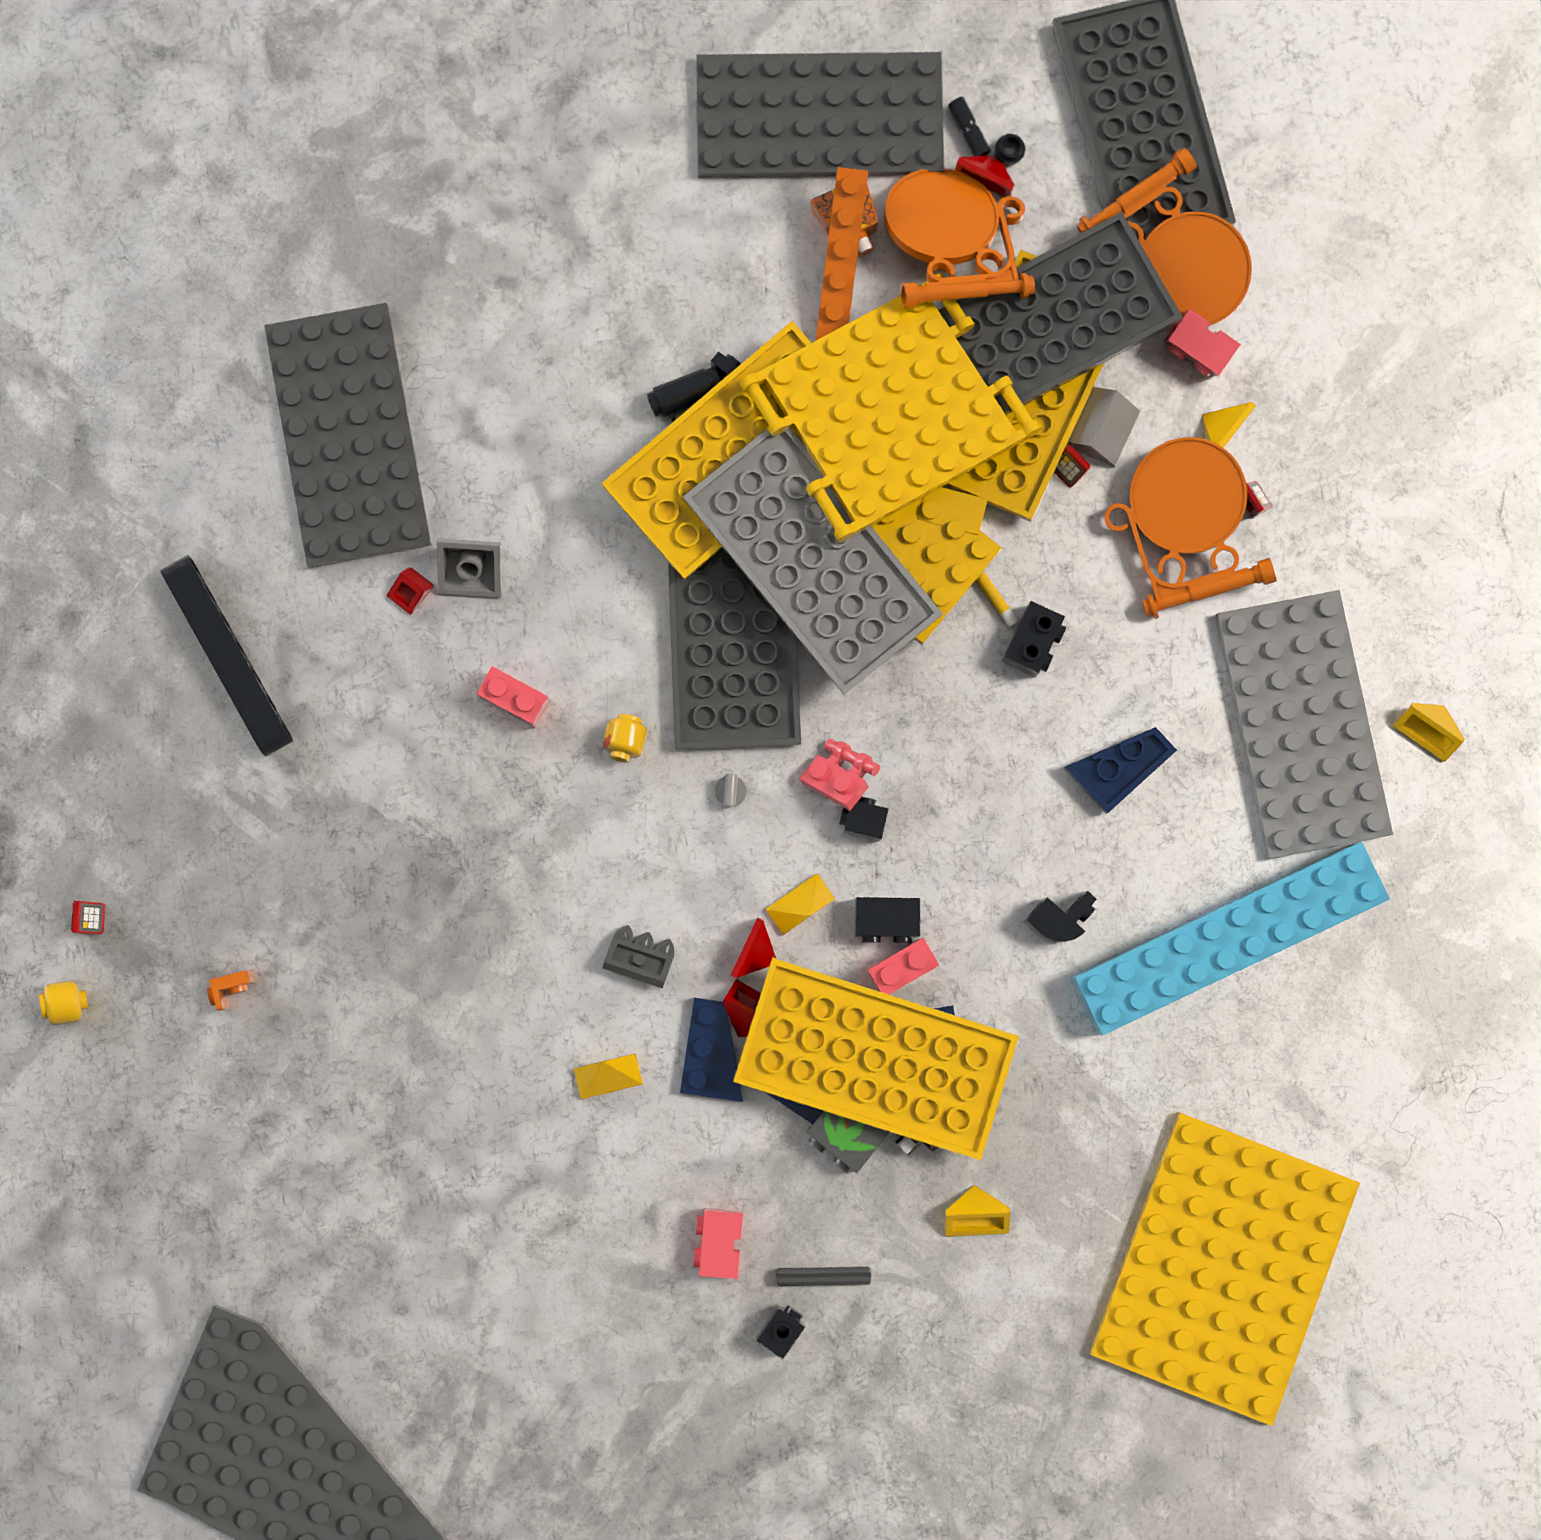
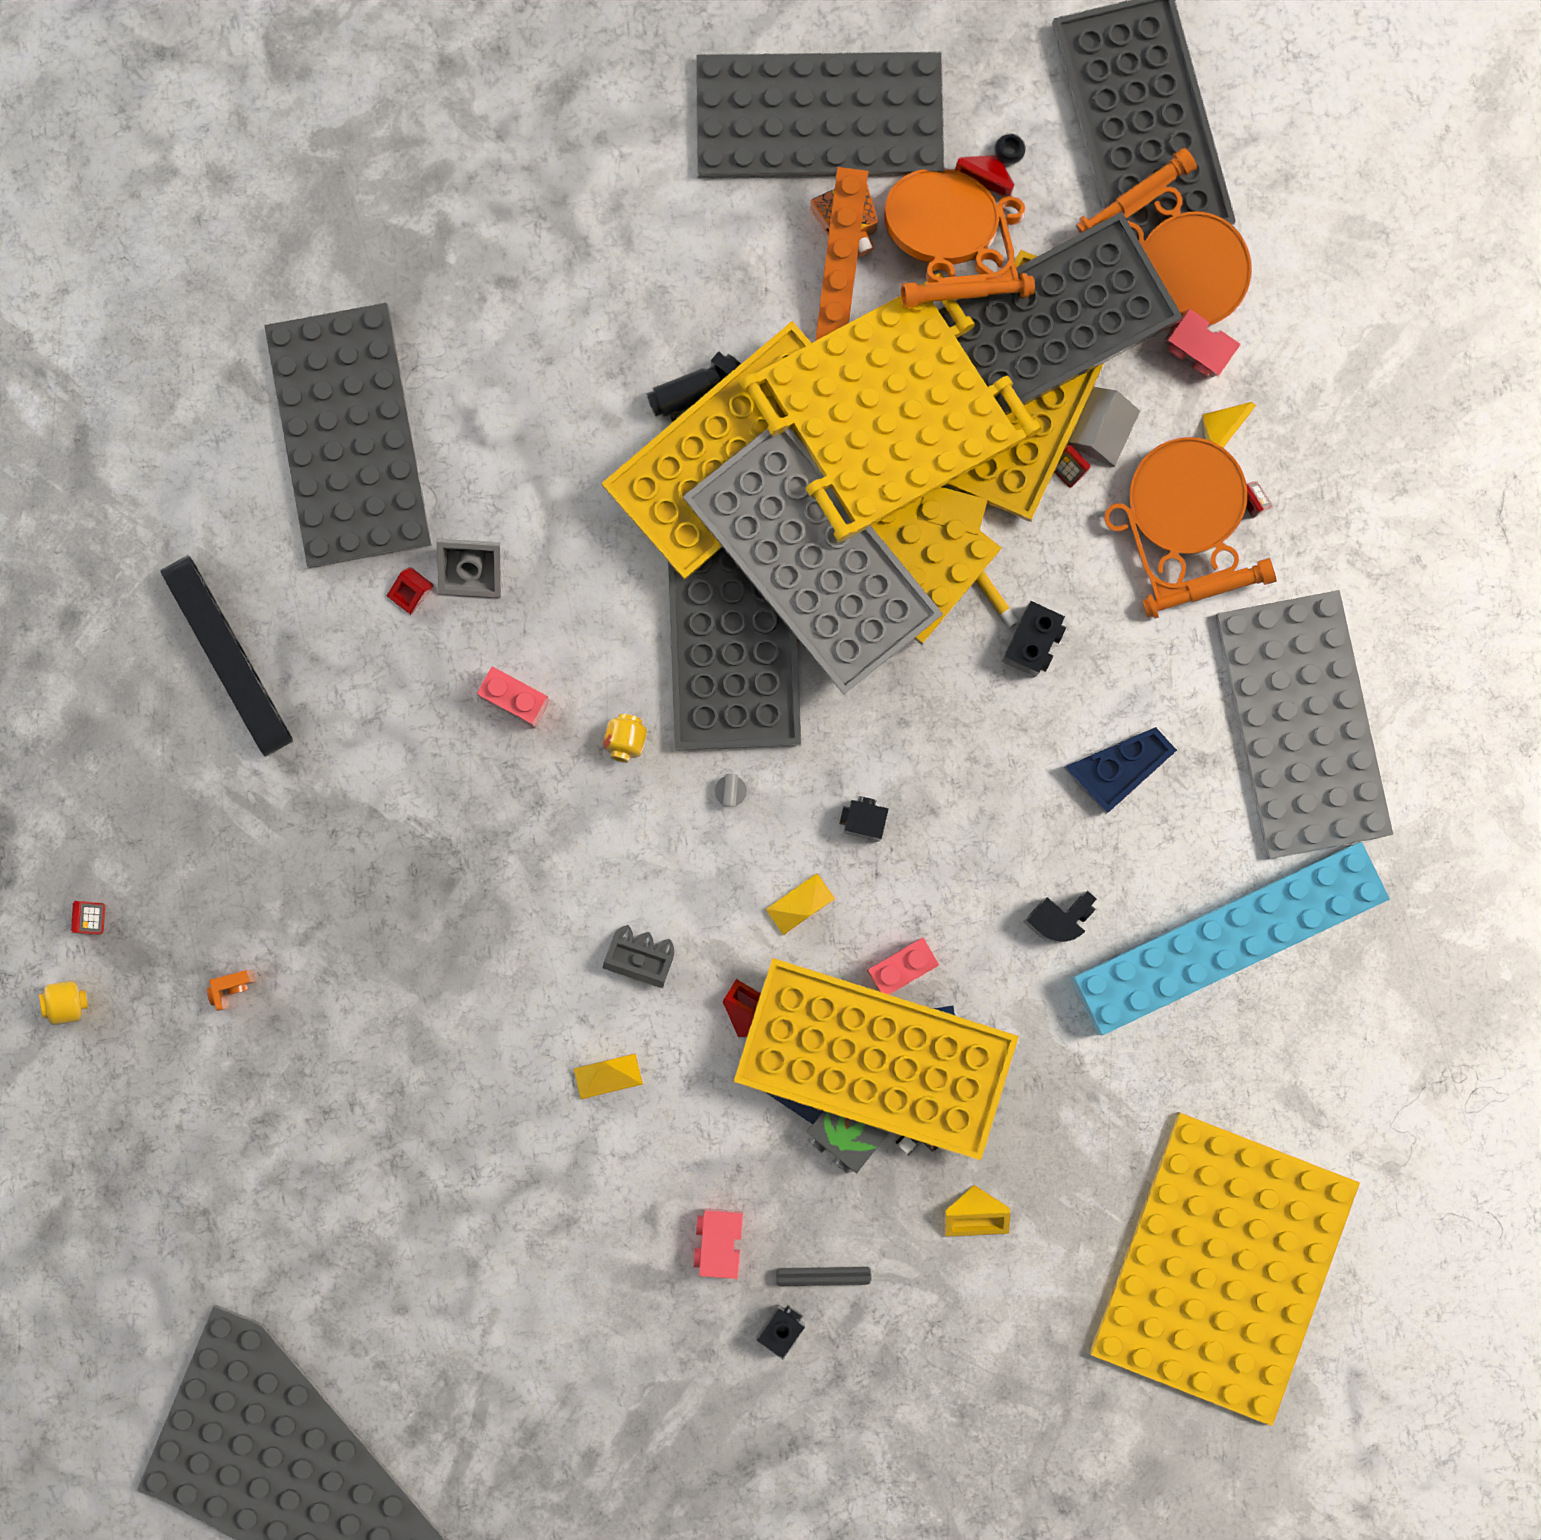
dark blue wing [680,998,743,1102] -> none
red slope [730,918,776,978] -> none
coral plate [799,739,880,811] -> none
black brick [855,897,920,943] -> none
black piece [948,96,992,156] -> none
yellow slope [1393,703,1465,762] -> none

